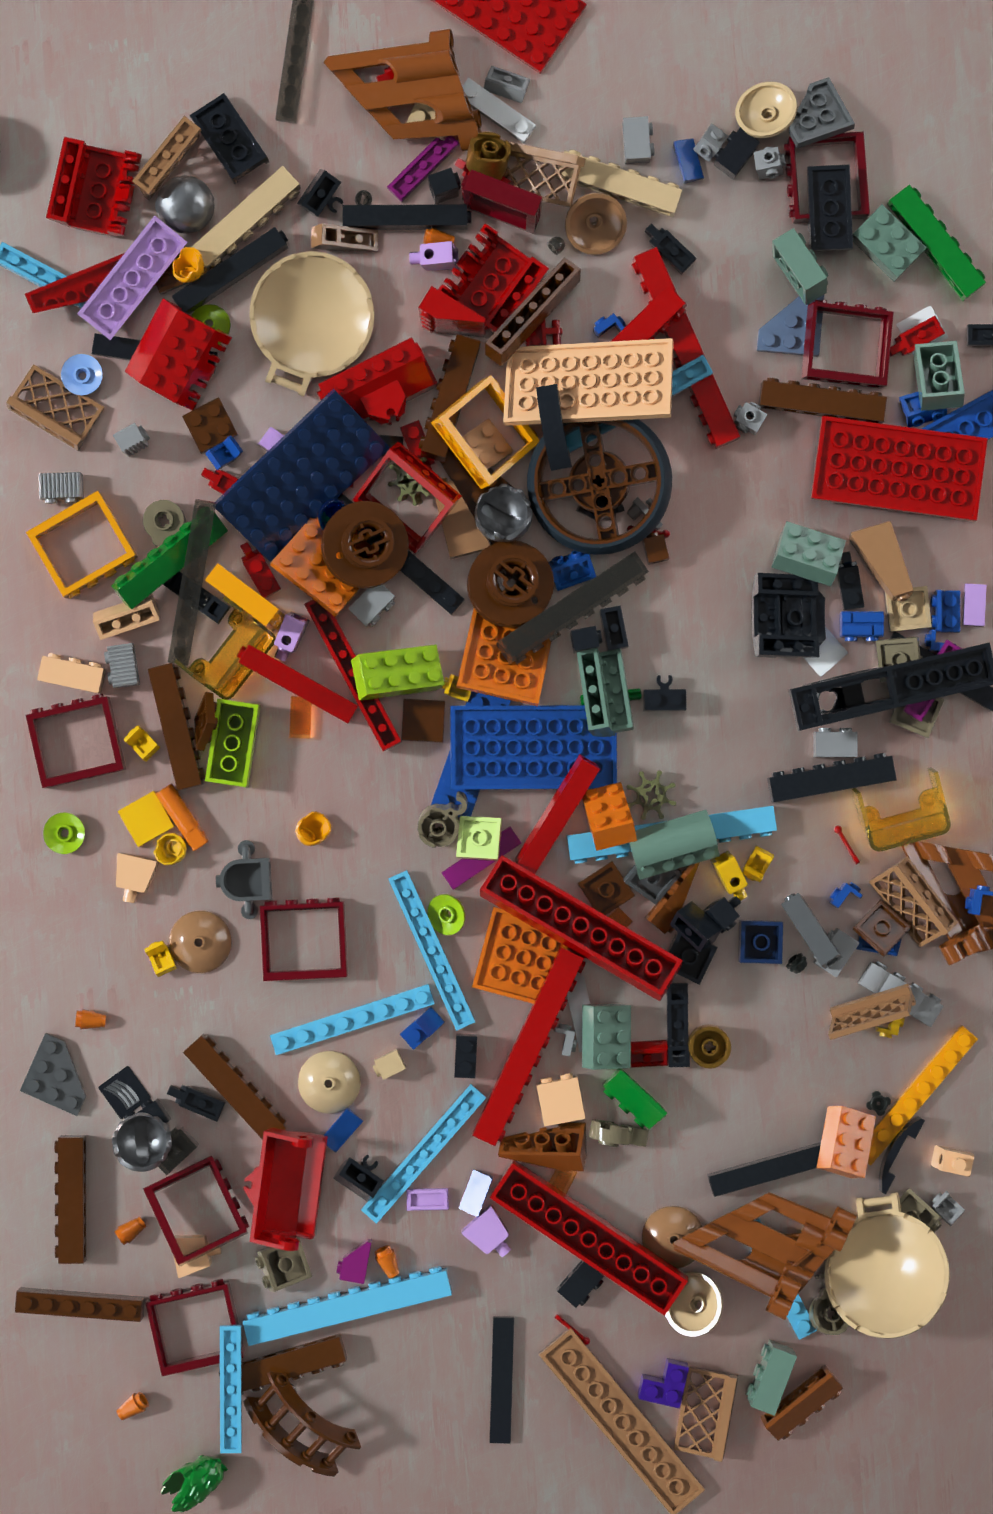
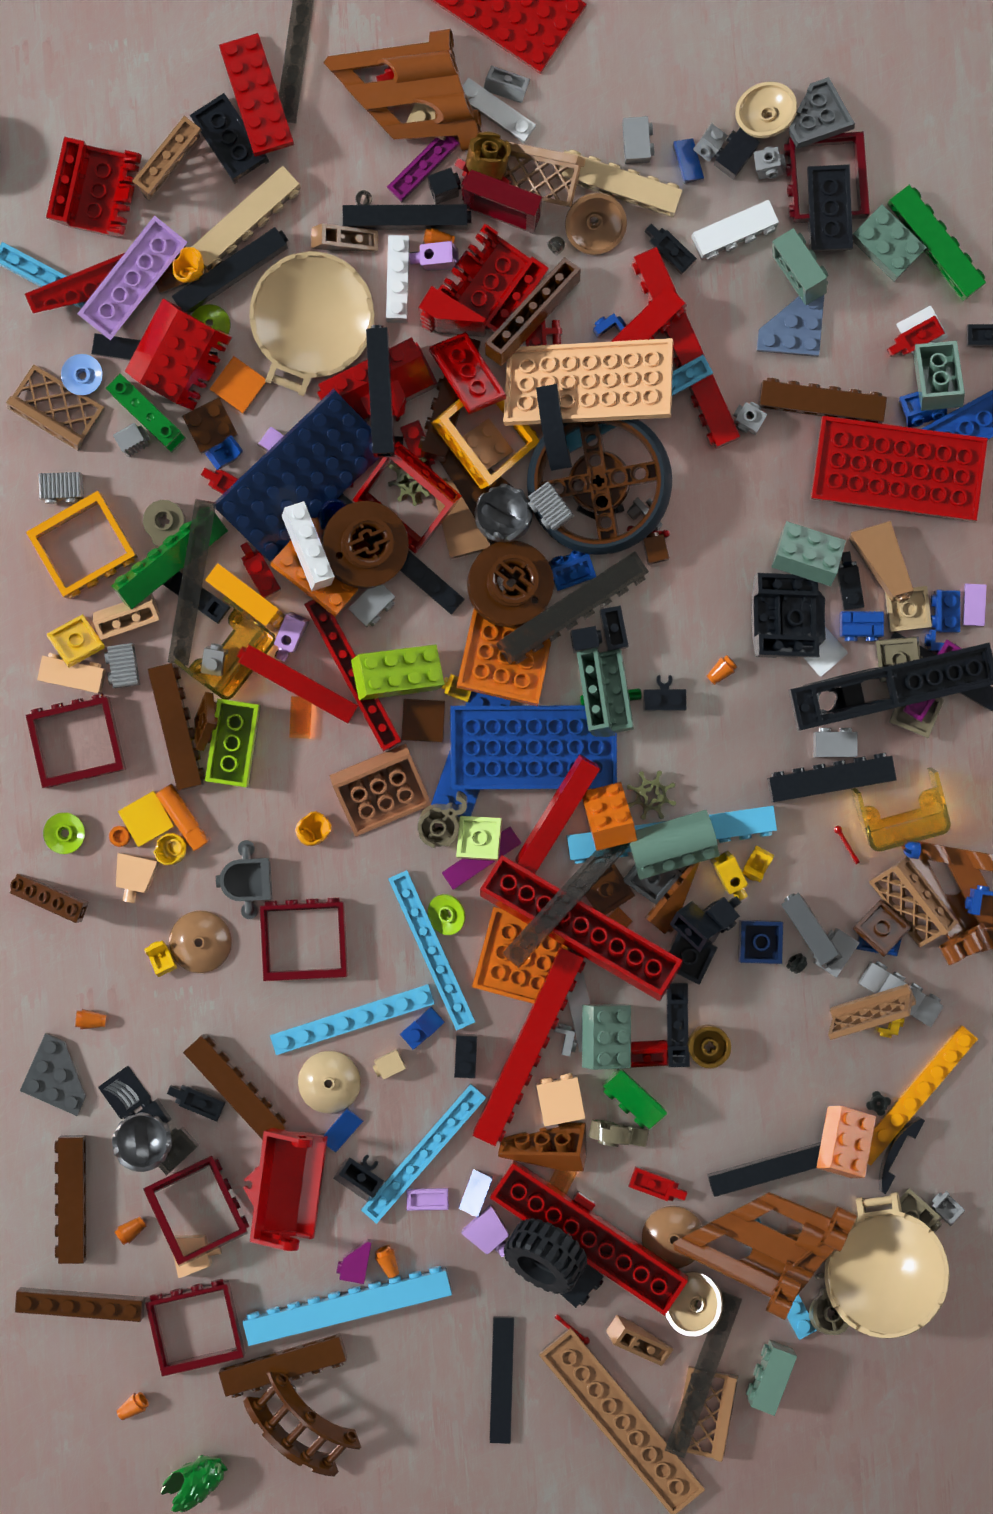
yellow bracket [124,725,161,762] -> none
flat silver piece [155,175,214,233] -> none
medium azure plate [220,1325,242,1453] -> none
dark tan plate [255,1237,312,1292] -> none
black brick [297,169,343,217] -> none
dark purple brick [638,1358,689,1409] -> none
dark orange slope [761,1365,843,1441] -> none
dark red window [801,299,894,389] -> none
blue bracket [829,882,863,908] -> none
light nougat torso [931,1145,974,1177] -> none
none -> reddish brown slope [10,874,89,923]
none -> yellow plate [47,614,105,668]
none -> green fence [106,374,186,453]
none -> orange tile [109,826,131,847]
none -> light grey bracket [201,644,228,676]
none -> orange tile [210,356,267,414]
none -> red plate [219,33,294,157]
none -> white brick [282,501,334,591]
none -> nougat slope [329,743,431,837]
none -> black brick [366,325,395,458]
none -> white brick [386,235,410,323]
none -> red tile [429,332,507,414]
none -> clear smoke plate [503,843,629,968]
none -> black tyre [504,1218,587,1294]
none -> light grey brick [528,481,574,531]
none -> red tile [574,1191,596,1211]
none -> medium nougat slope [606,1315,673,1366]
none -> red hinge [628,1166,687,1201]
none -> clear smoke plate [665,1291,743,1458]
none -> white brick [692,200,779,260]
none -> orange cone [707,655,737,685]
none -> blue hinge [904,842,921,859]

